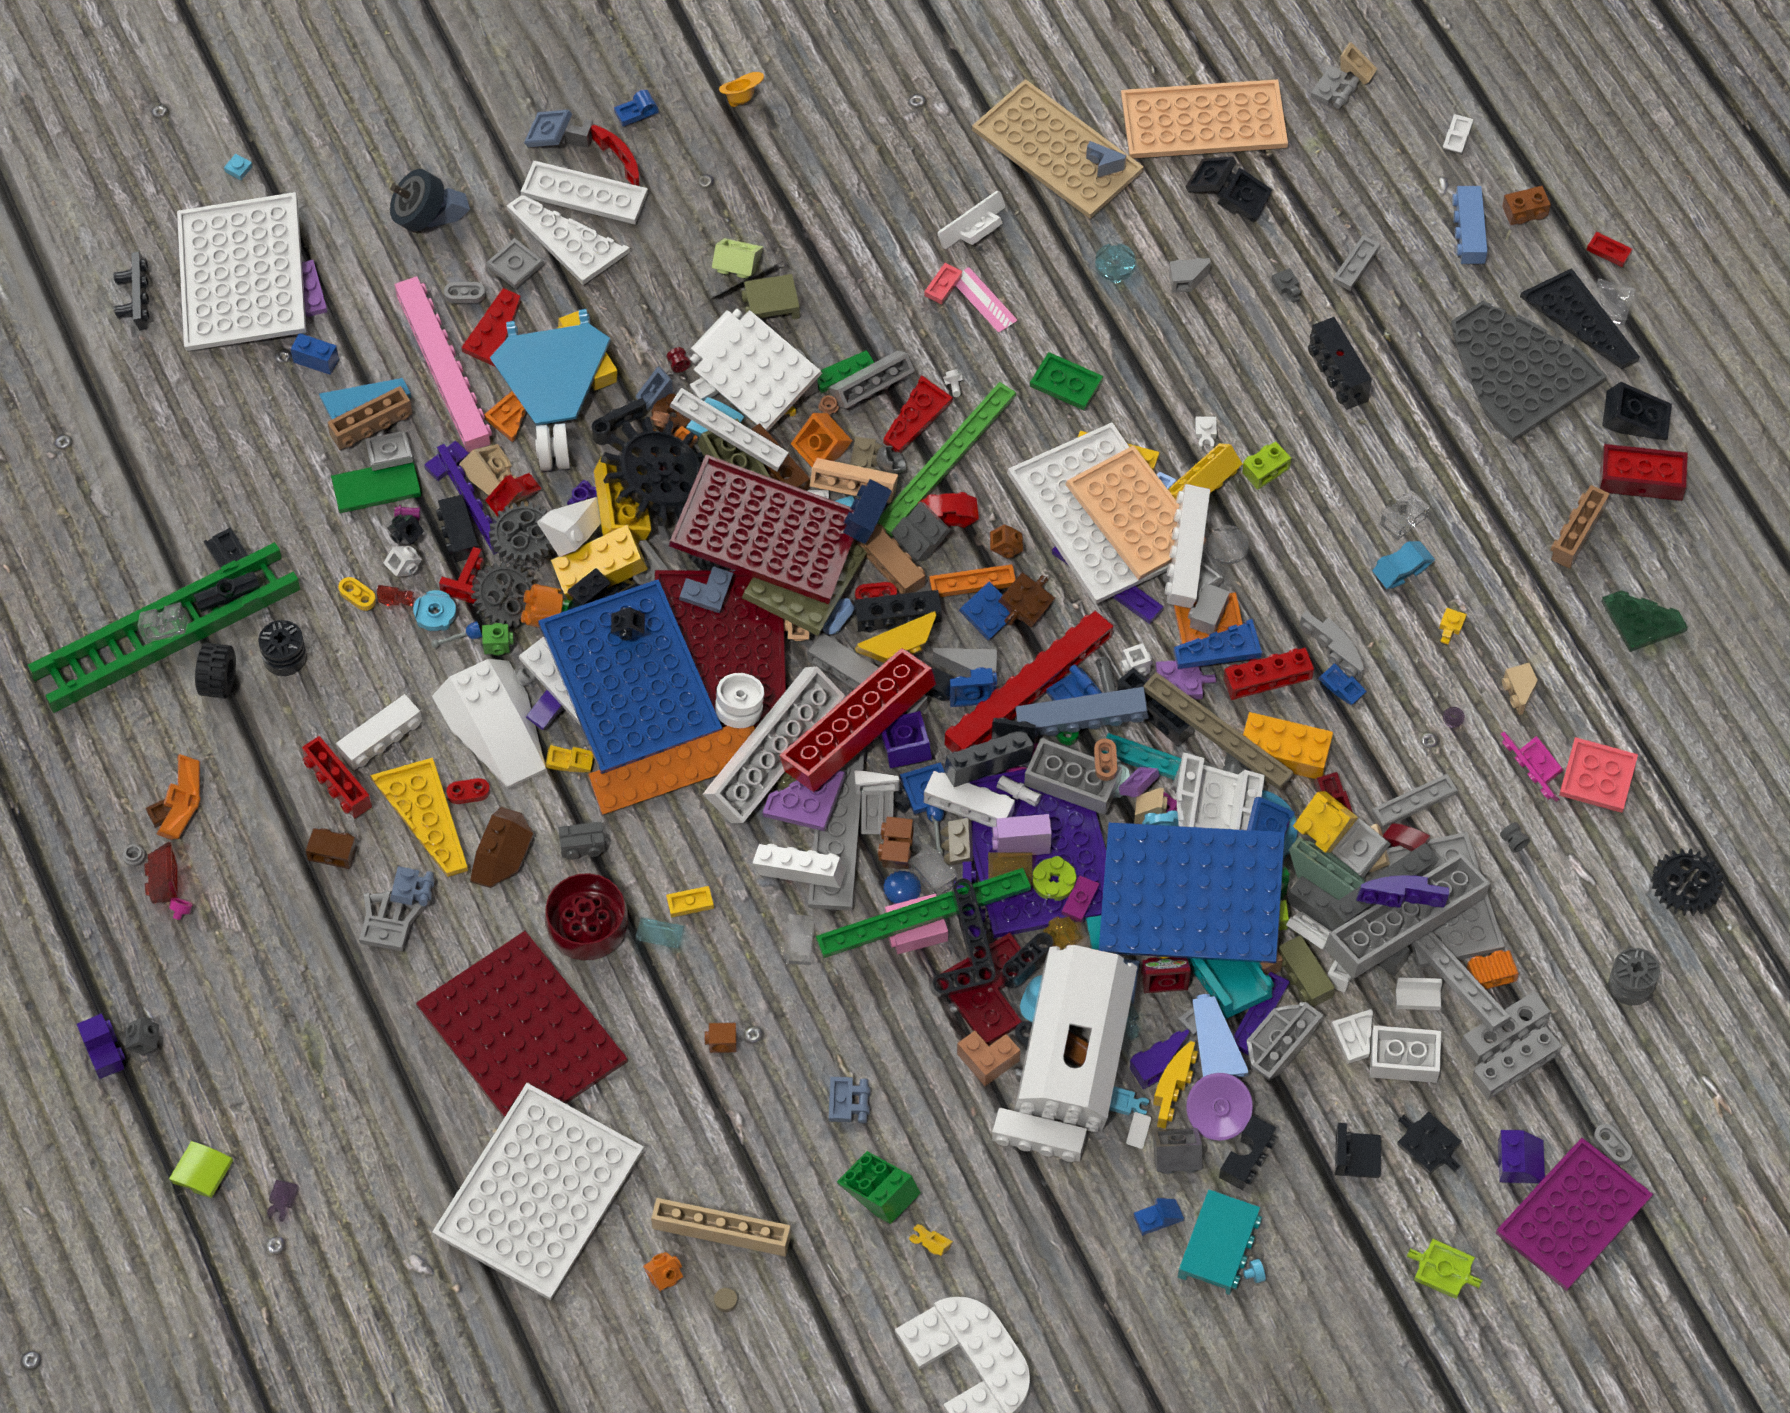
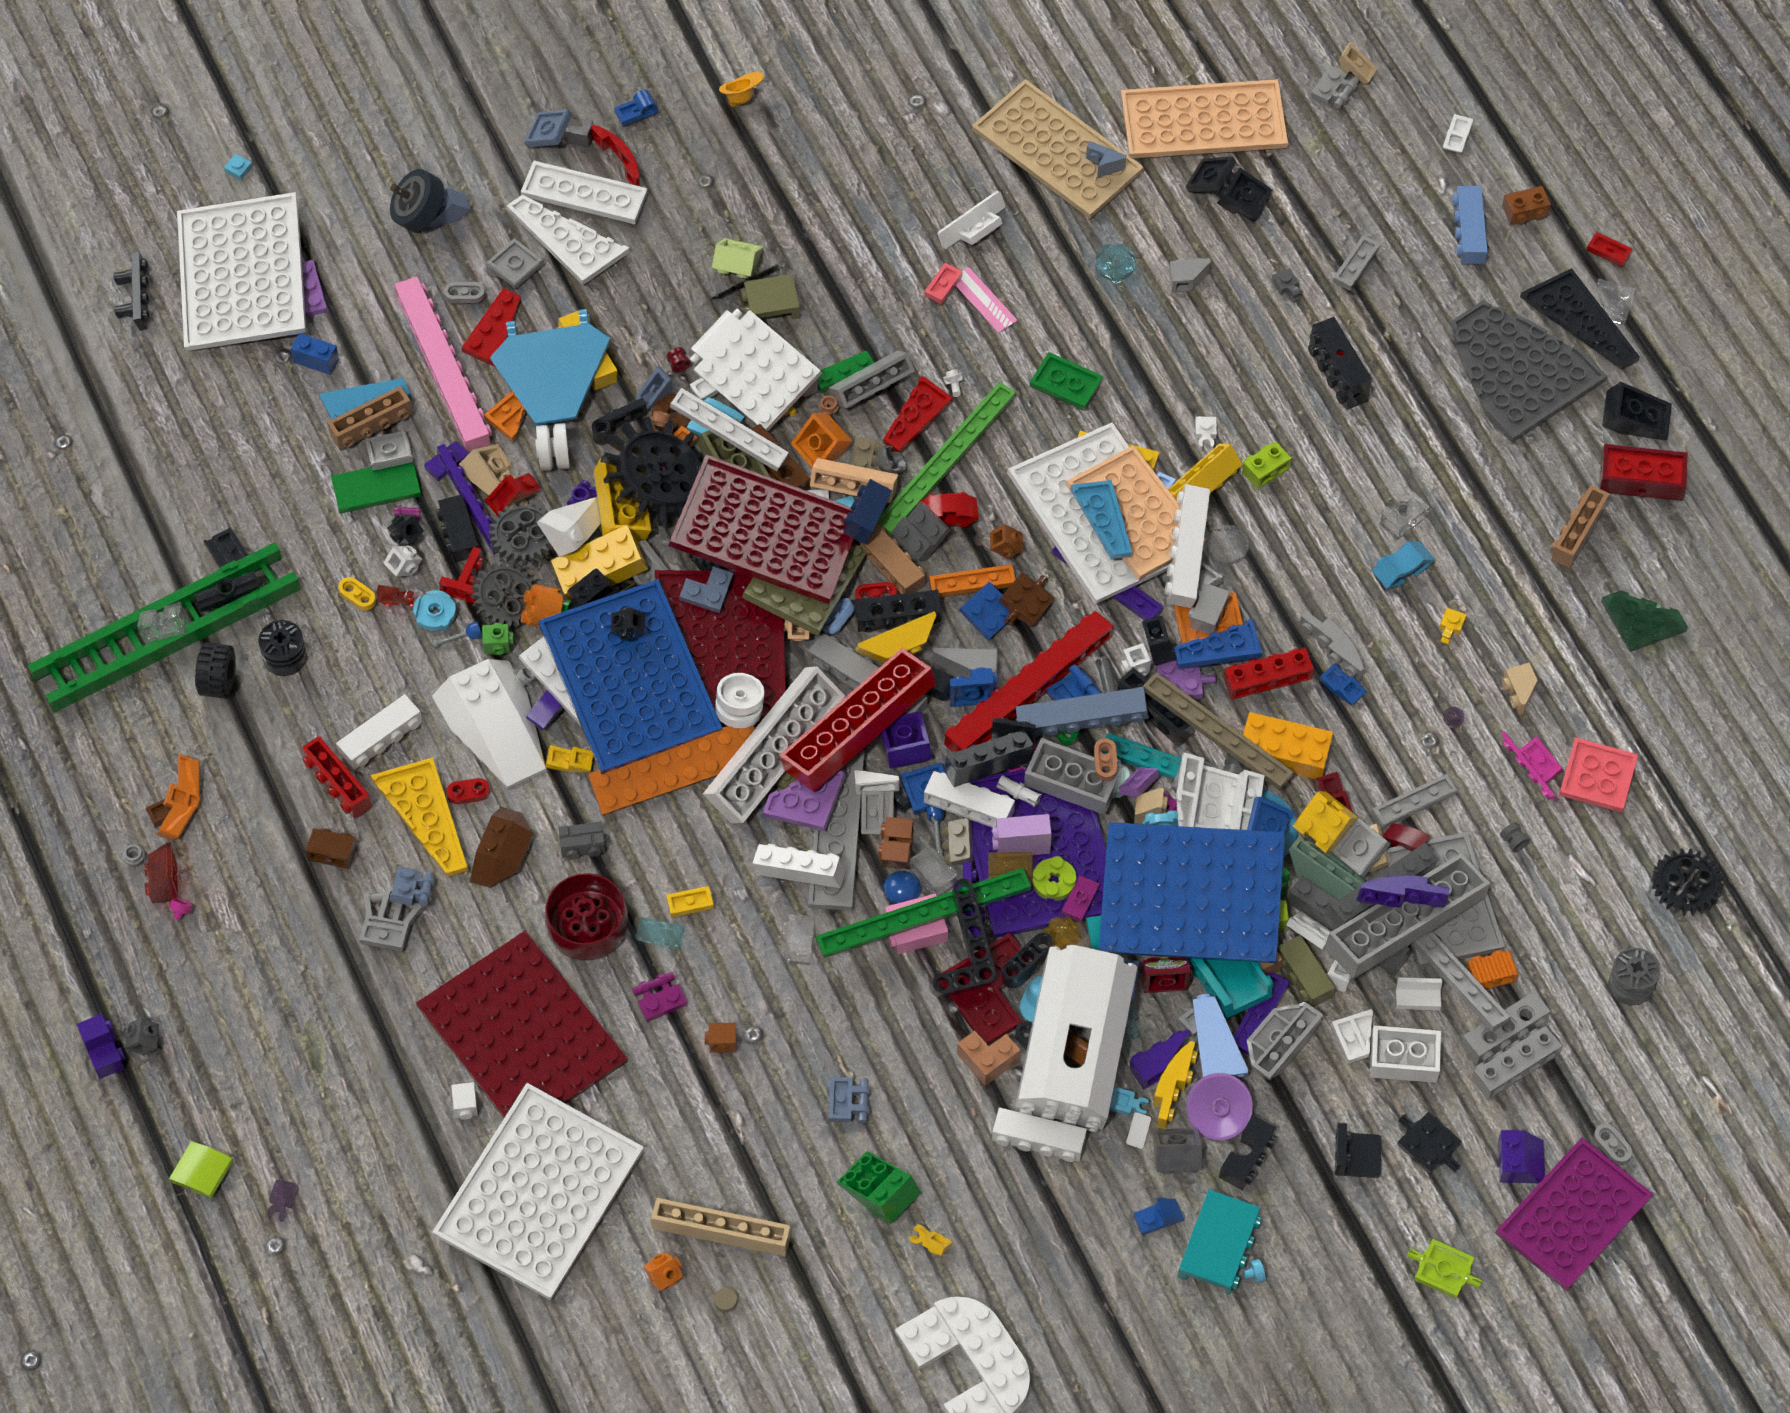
none -> white brick [451,1082,478,1120]
none -> magenta plate [631,972,687,1023]
none -> dark azure wing [1070,480,1132,559]
none -> black brick [1142,615,1175,666]

